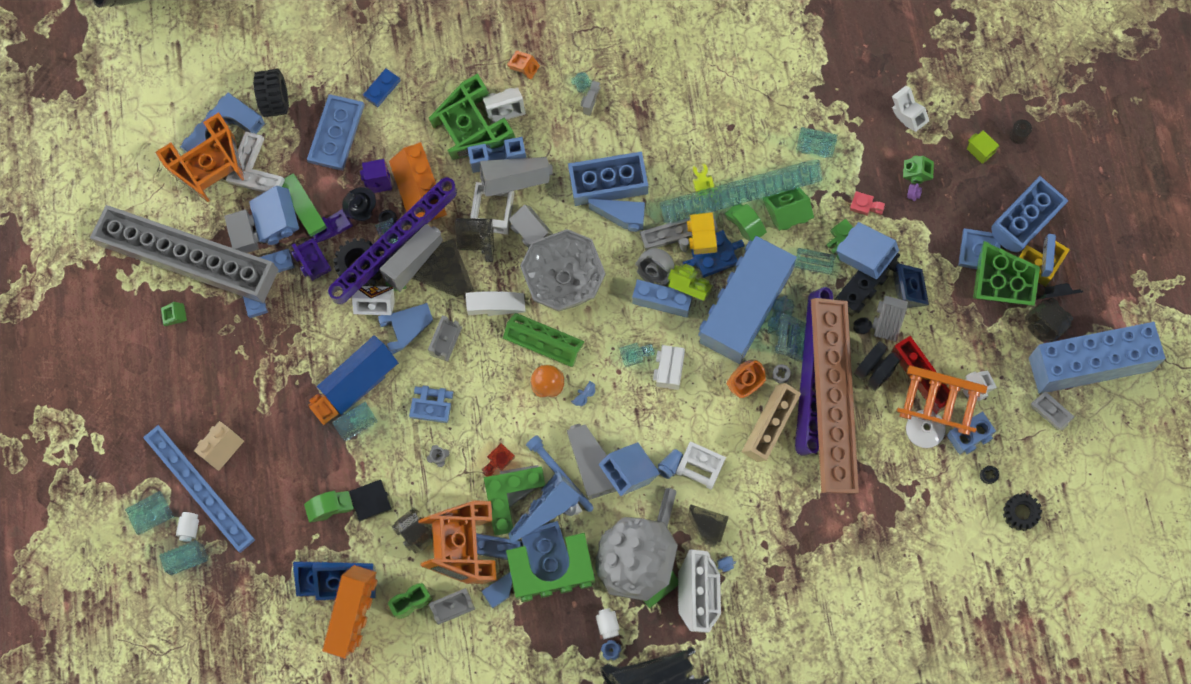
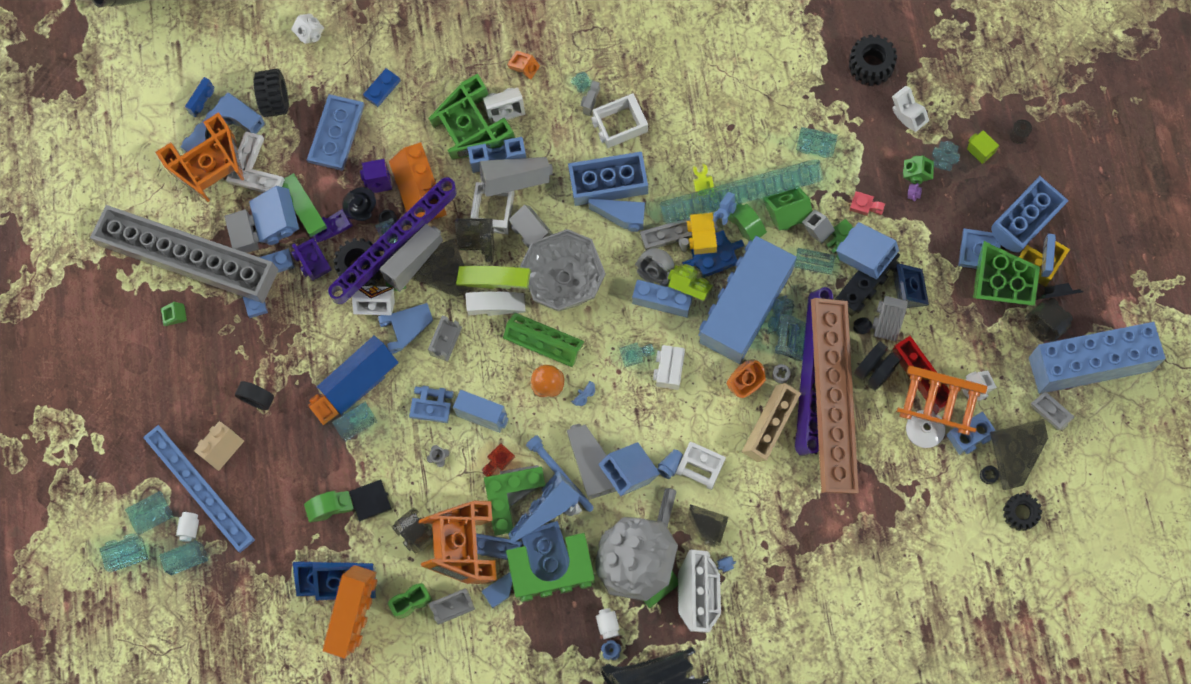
none -> clear light blue brick [100,533,148,573]
none -> blue plate [185,77,215,117]
none -> black tyre [235,381,274,410]
none -> white brick [291,14,324,44]
none -> medium blue brick [453,390,509,433]
none -> lime slope [456,266,531,289]
none -> white window [591,94,648,148]
none -> medium blue plate [713,192,736,225]
none -> light grey brick [802,209,835,243]
none -> black tyre [849,34,897,86]
none -> clear light blue brick [932,141,960,171]
none -> clear smoke plate [990,419,1048,490]

